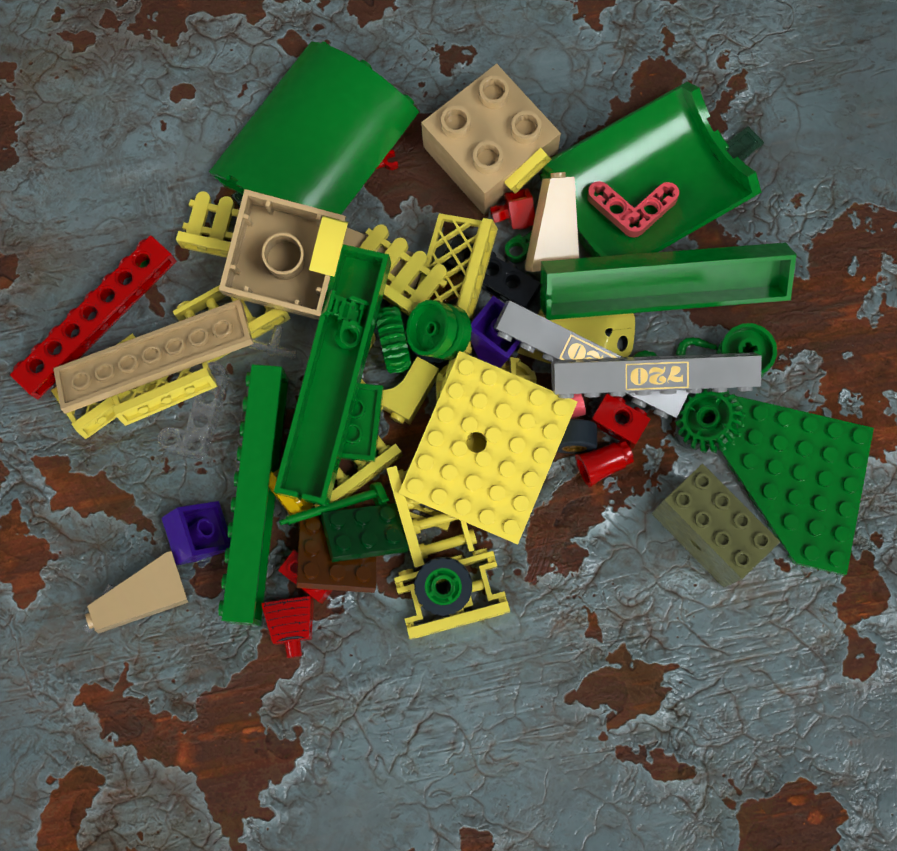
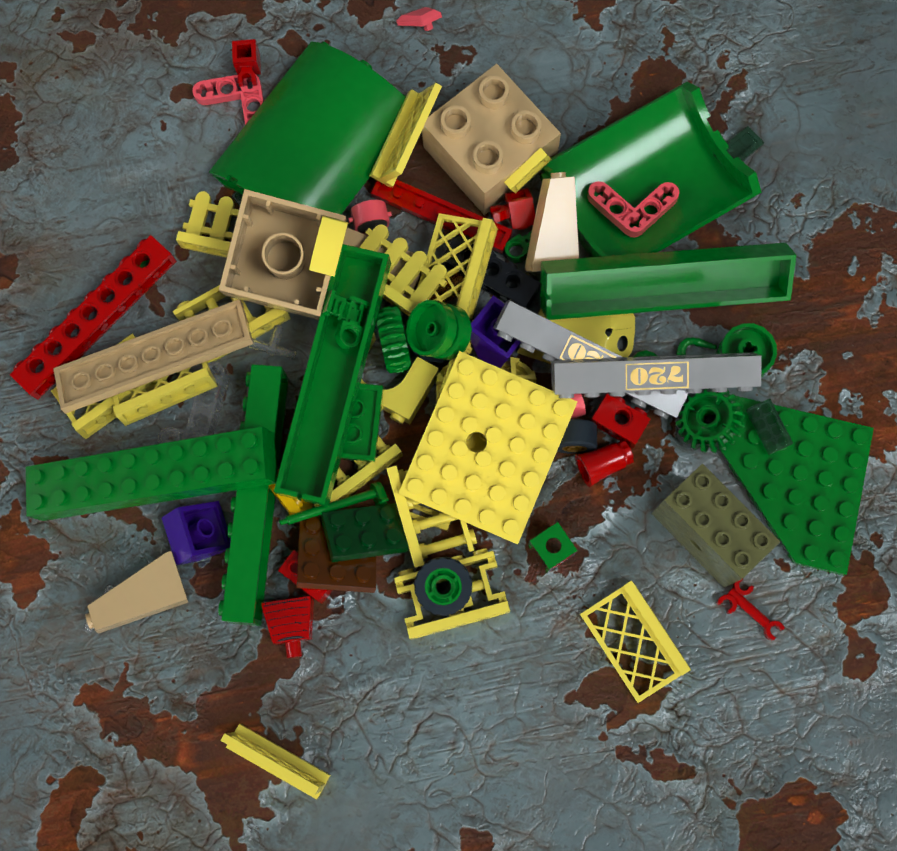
none -> green brick [26,426,277,521]
none -> coral beam [192,74,264,125]
none -> light yellow fence [221,724,331,800]
none -> red brick [232,39,261,87]
none -> coral piece [348,200,392,234]
none -> light yellow fence [370,83,442,188]
none -> red plate [371,179,512,254]
none -> coral piece [396,7,442,31]
none -> green piece [528,522,578,574]
none -> light yellow fence [580,581,691,703]
none -> red bar [716,579,785,641]
none -> clear green tile [746,399,793,455]

